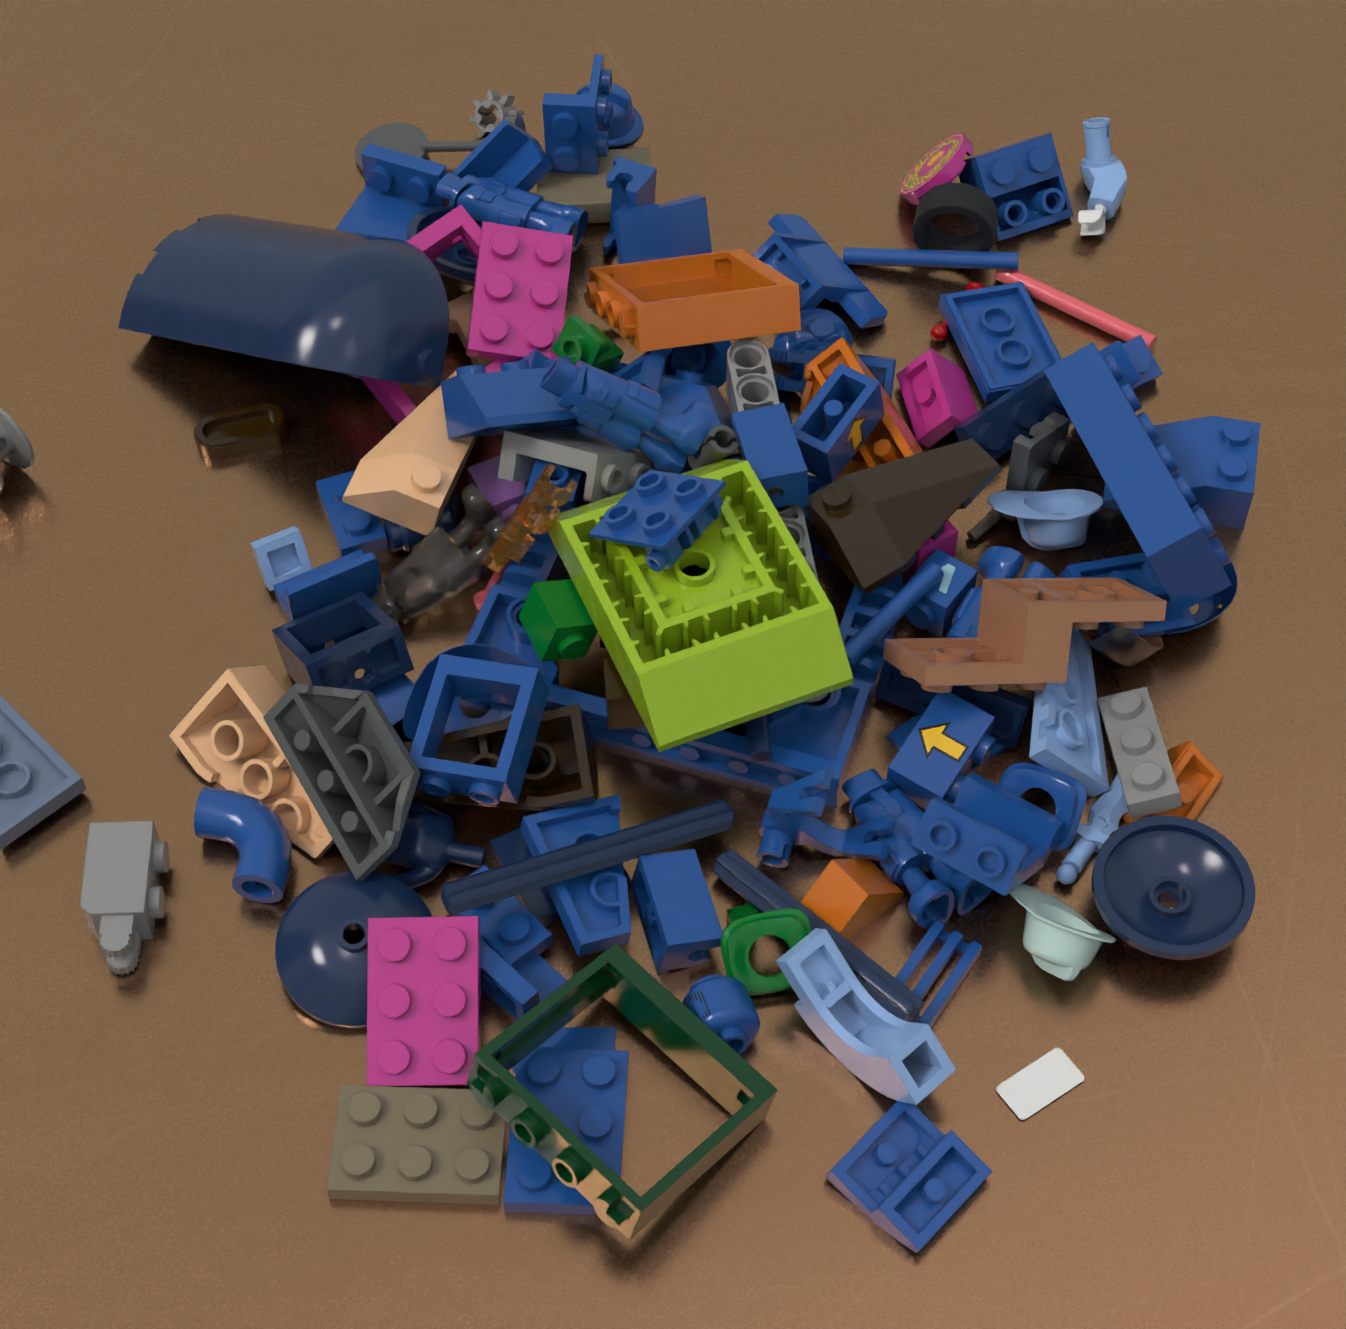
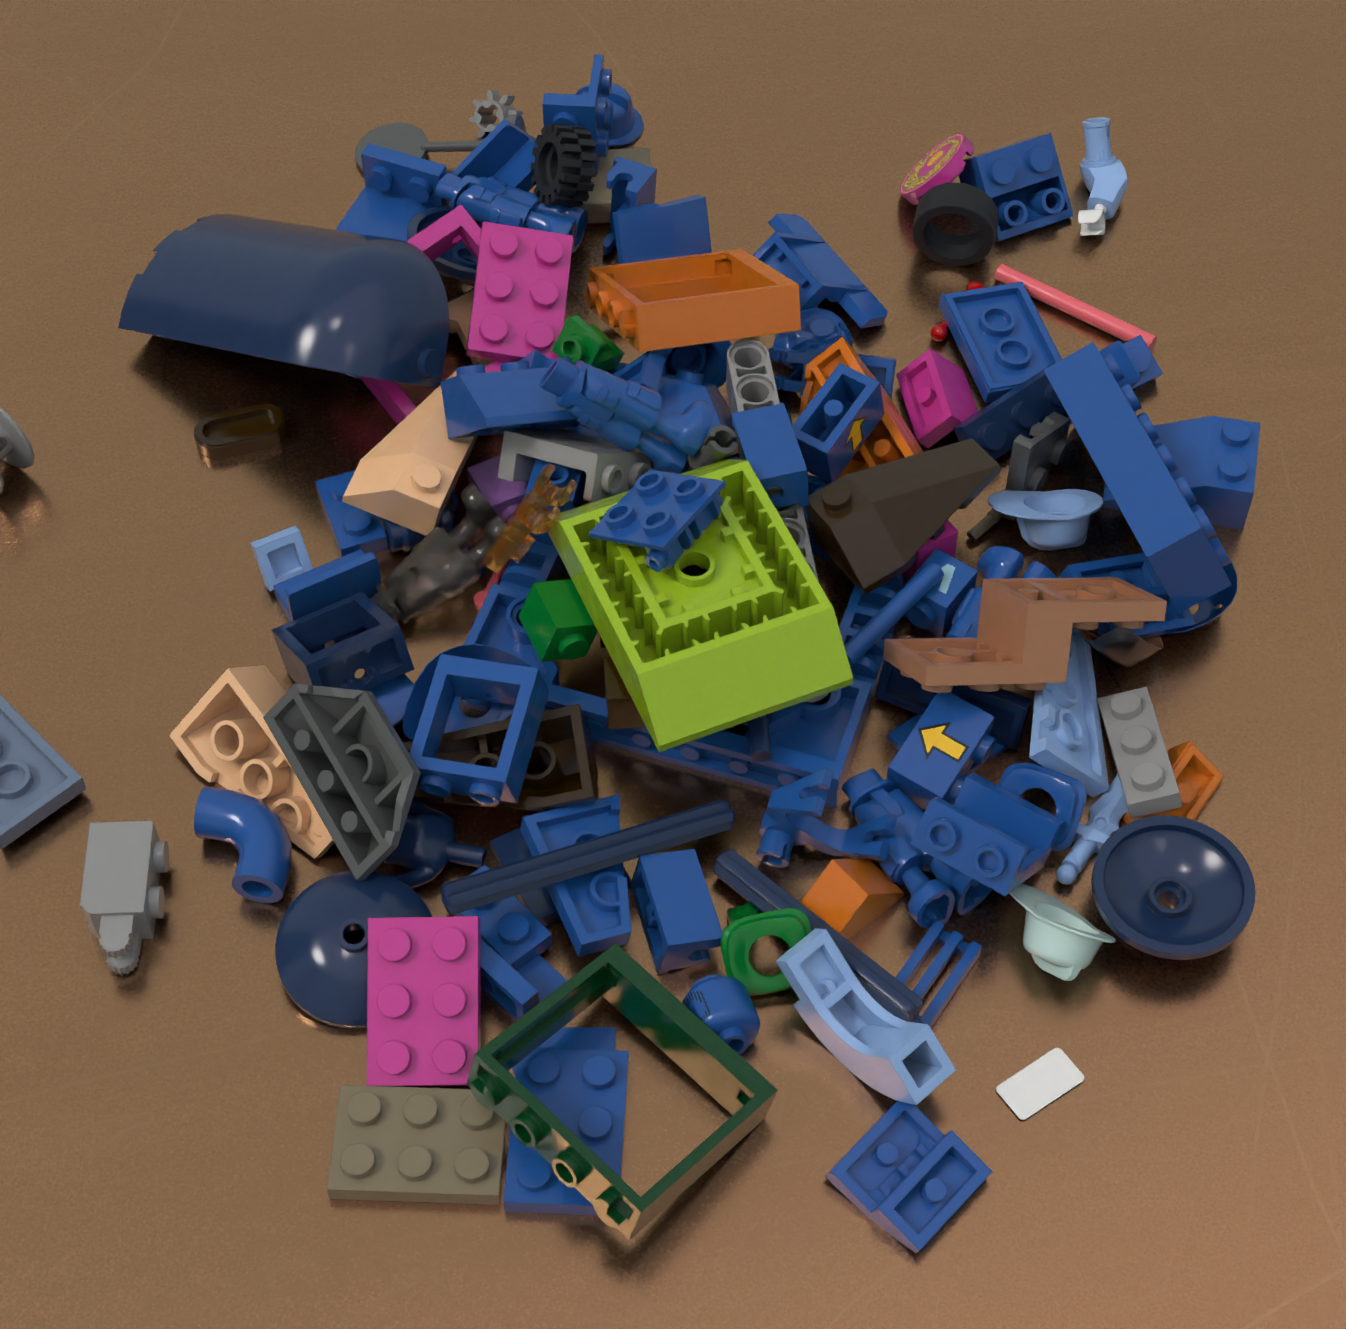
blue bar [843,247,1019,270] -> none
none -> black tyre [530,124,598,207]

